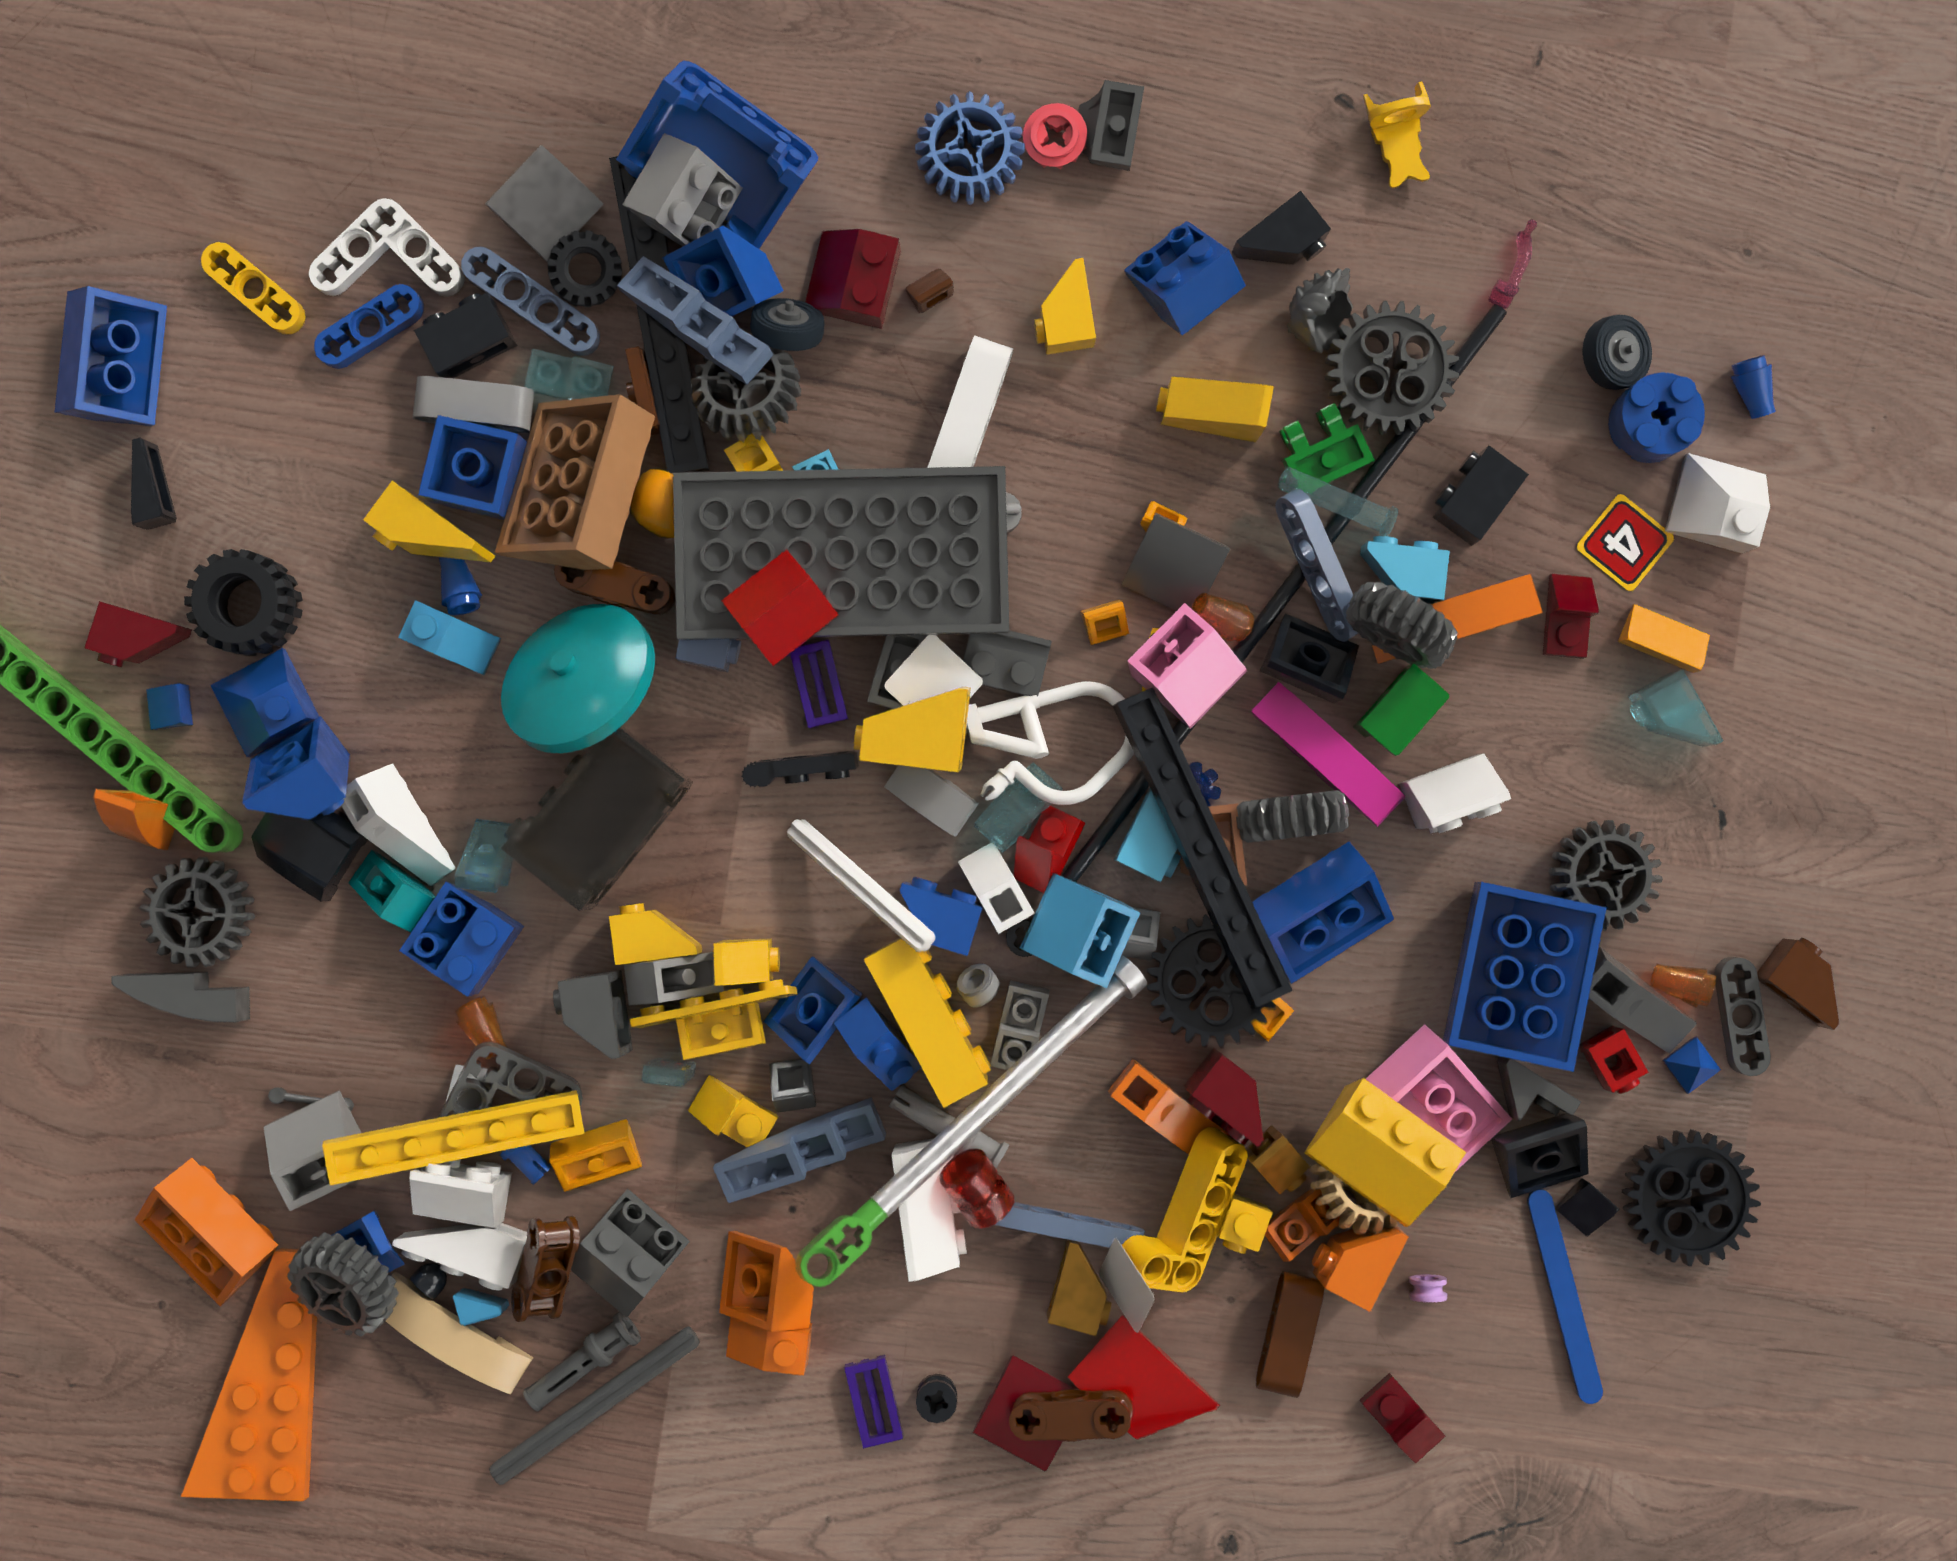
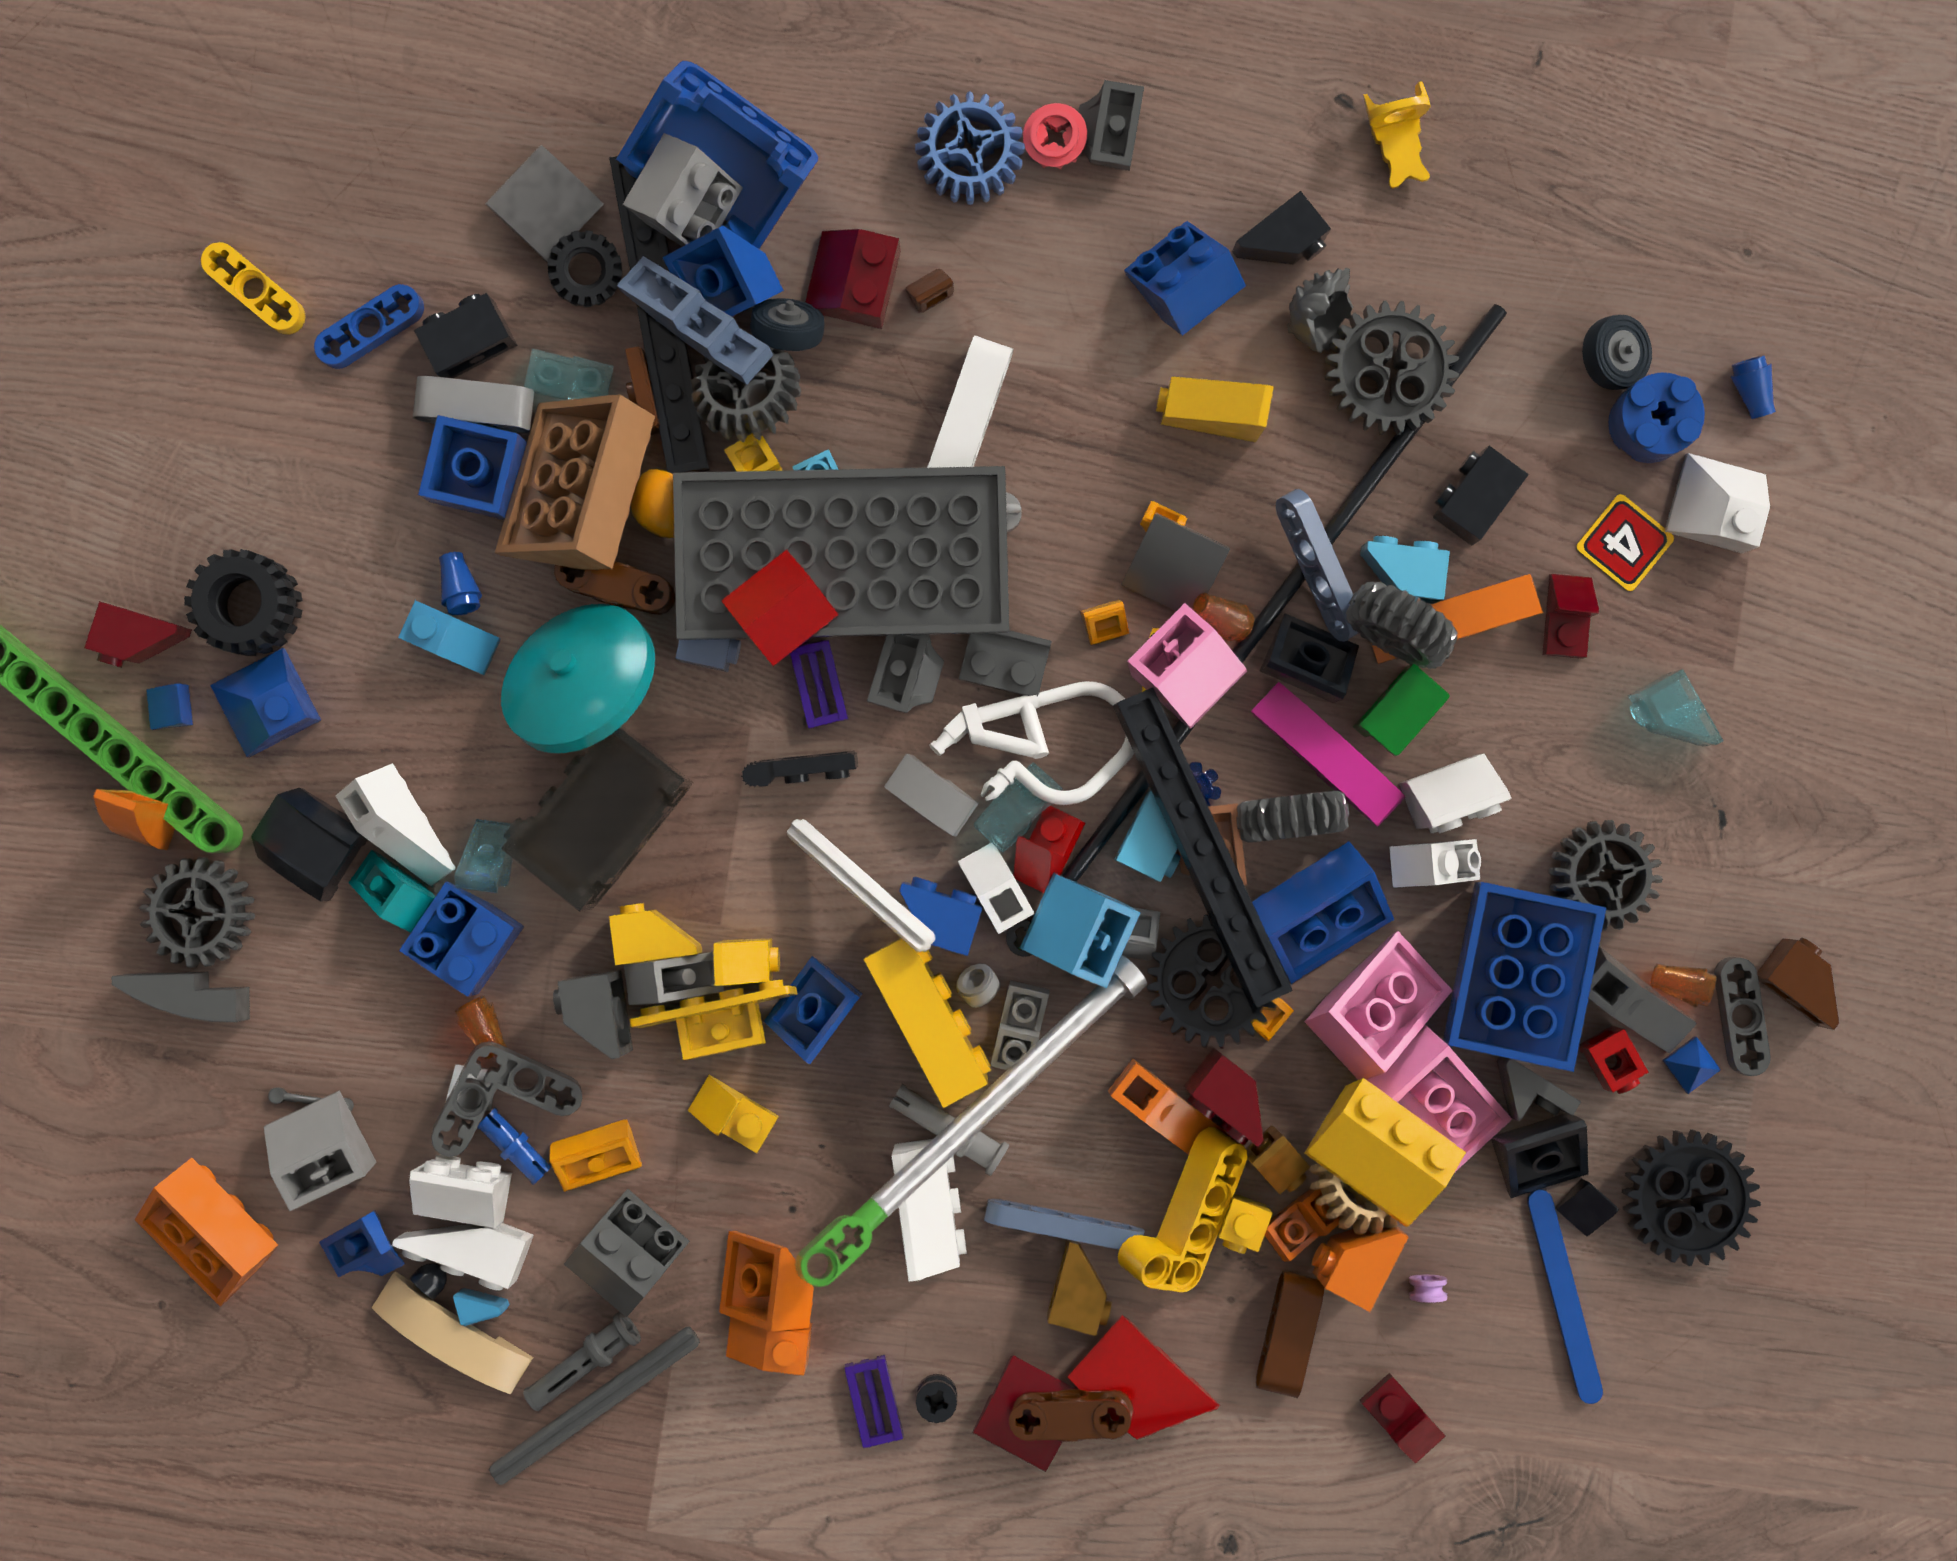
blue slope [54,286,167,426] -> none
black slope [131,438,177,530] -> none
orange wing [181,1248,317,1501] -> none
blue slope [242,716,350,819] -> none
dark grey gear [287,1232,399,1337] -> none
white beam [309,198,464,297] -> none
yellow plate [322,1090,585,1186] -> none
yellow slope [363,481,495,562] -> none
sand blue beam [461,247,600,356] -> none
reddish brown piece [511,1216,580,1322] -> none
clear light blue tile [642,1058,696,1087] -> none
sand blue slope [713,1097,886,1203] -> none
dark grey slope [769,1059,816,1112] -> none
blue brick [834,997,922,1091] -> none
yellow slope [854,687,971,772] -> none
white sticker [885,635,983,706] -> none
clear red wheel [939,1148,1015,1229] -> none
yellow slope [1034,258,1096,355] -> none
white sticker [1099,1238,1155,1333] -> none
clear light blue axle [1278,467,1398,536] -> none
green plate [1279,403,1375,494] -> none
clear pink piece [1488,219,1537,309] -> none
light orange slope [1618,604,1710,673] -> none
none -> bright pink slope [1304,931,1453,1080]
none -> white slope [1389,839,1481,888]

